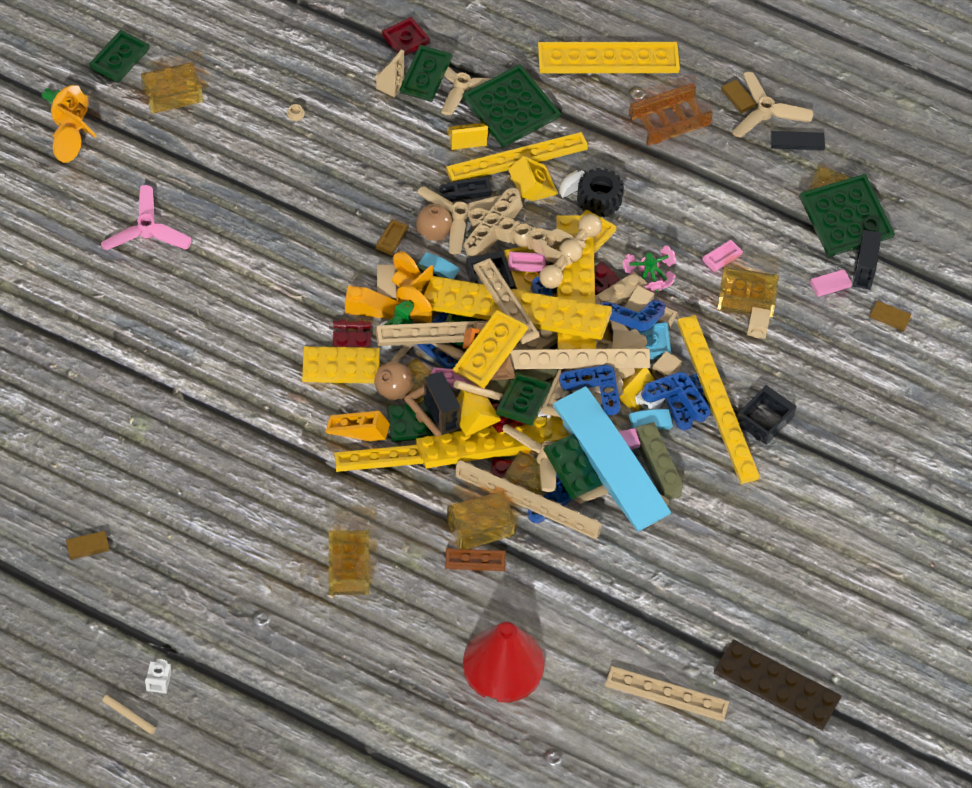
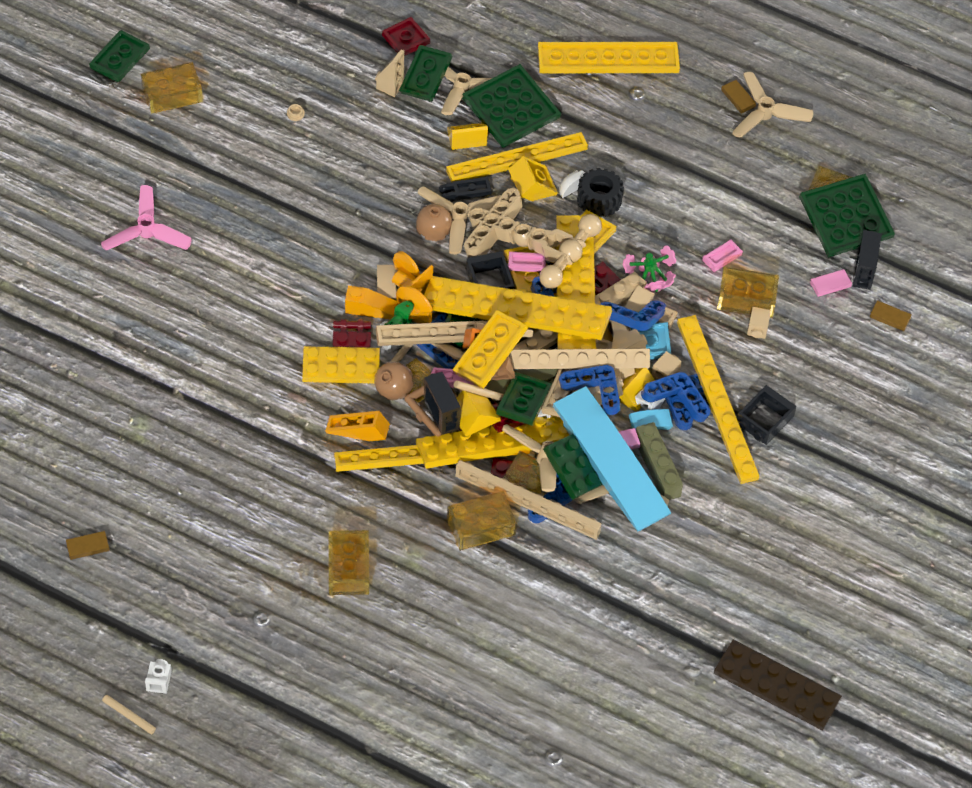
light orange piece [42,85,97,163] -> none
pearl gold tile [376,219,409,255] -> none
dark green plate [387,402,436,442] -> none
medium azure slope [417,252,460,279] -> none
dark orange tile [445,548,506,572] -> none
red cone [463,622,545,703] -> none
tan tile [473,258,539,344] -> none
tan tile [605,666,730,722] -> none
clear orange fence [629,83,713,146] -> none
black tile [770,131,825,151] -> none

